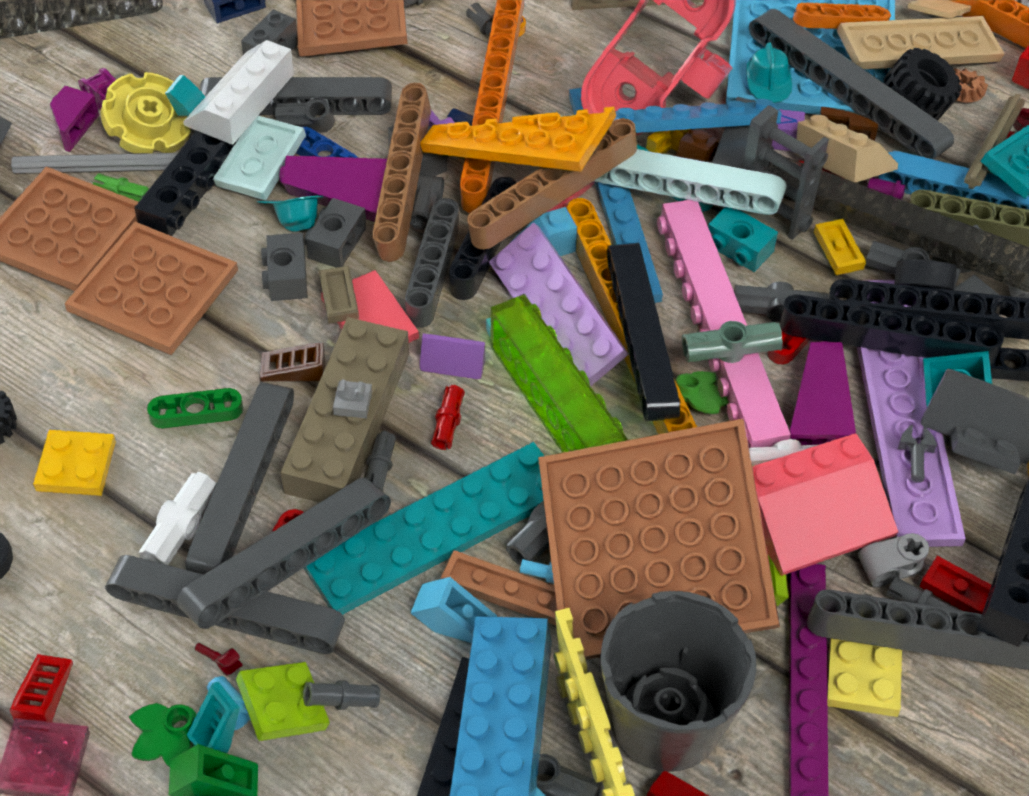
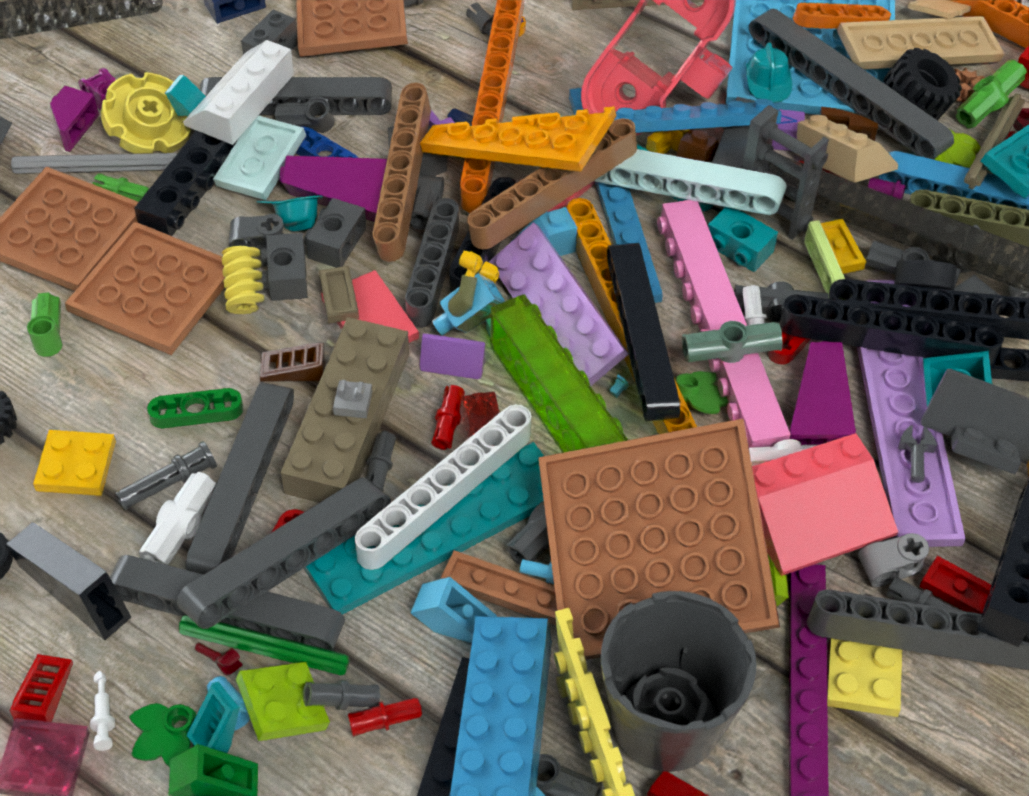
none -> slope [6,522,131,640]
none -> bright green piece [27,292,63,357]
none -> white piece [90,671,115,751]
none -> dark grey pin [115,441,217,510]
none -> green axle [179,614,349,675]
none -> light yellow piece [221,246,264,314]
none -> dark grey piece [229,214,284,254]
none -> red axle [348,698,422,737]
none -> white beam [355,404,531,570]
none -> torso [432,251,509,336]
none -> clear red brick [463,391,500,439]
none -> medium azure piece [610,374,629,398]
none -> white axle [743,285,767,326]
none -> yellowish green tile [804,220,846,300]
none -> lime plate [934,128,981,168]
none -> bright green piece [955,60,1027,128]

